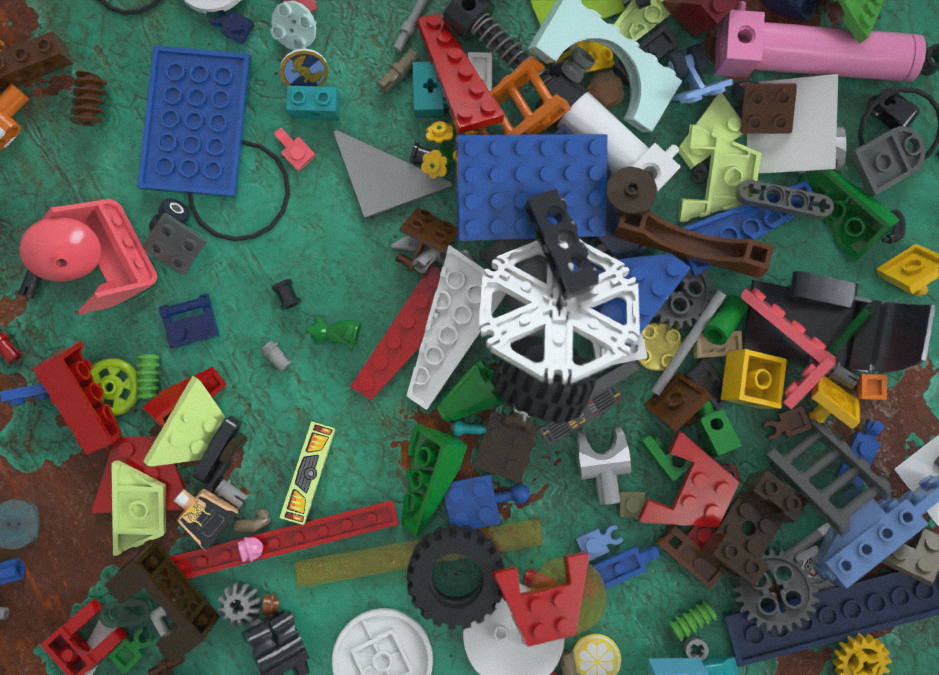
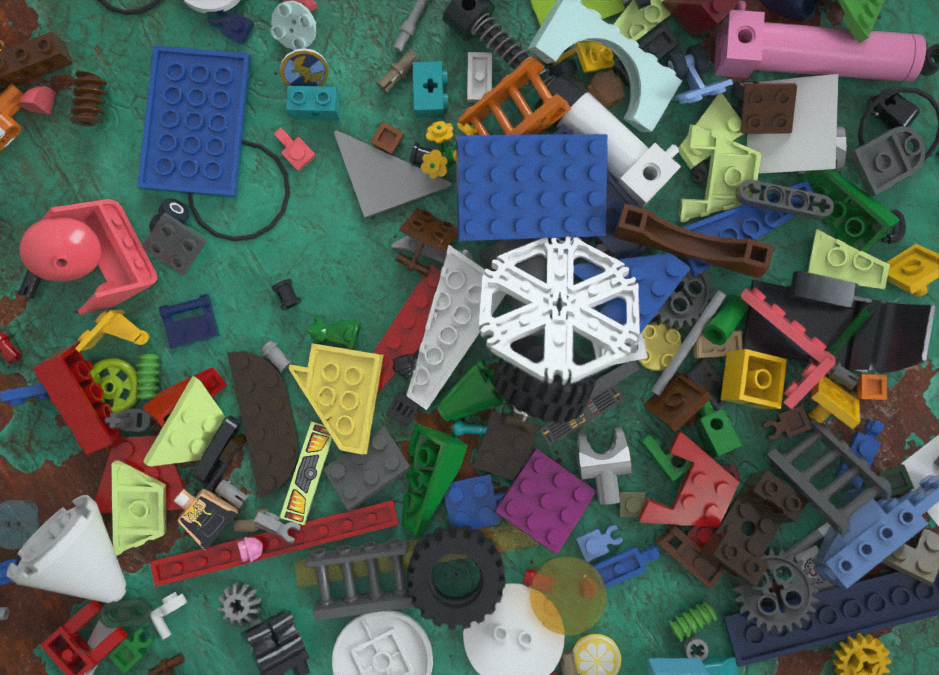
dark brown plate [104,540,220,664] -> none
dark orange plate [262,593,280,618] -> none
light grey pin [413,245,441,273] -> none
red wing [417,13,504,134] -> none
red wing [492,551,589,647] -> none
black brick [523,188,599,301] -> none
dark grey wheel [561,47,596,83] -> none
dark brown plate [606,167,658,217] -> none
none -> white cone [7,495,126,603]
none -> coral brick [19,86,56,115]
none -> yellow plate [75,309,150,352]
none -> dark grey piece [105,409,154,432]
none -> dark brown plate [228,352,300,498]
none -> light grey plate [254,511,301,543]
none -> light yellow wing [288,343,383,455]
none -> dark grey fence [305,538,414,621]
none -> dark grey plate [323,427,412,511]
none -> dark orange plate [371,122,404,156]
none -> black tile [386,392,420,426]
none -> black plate [392,353,416,380]
none -> magenta plate [494,449,596,555]
none -> yellowish green wing [807,229,890,290]
none -> dark green plate [862,464,914,499]

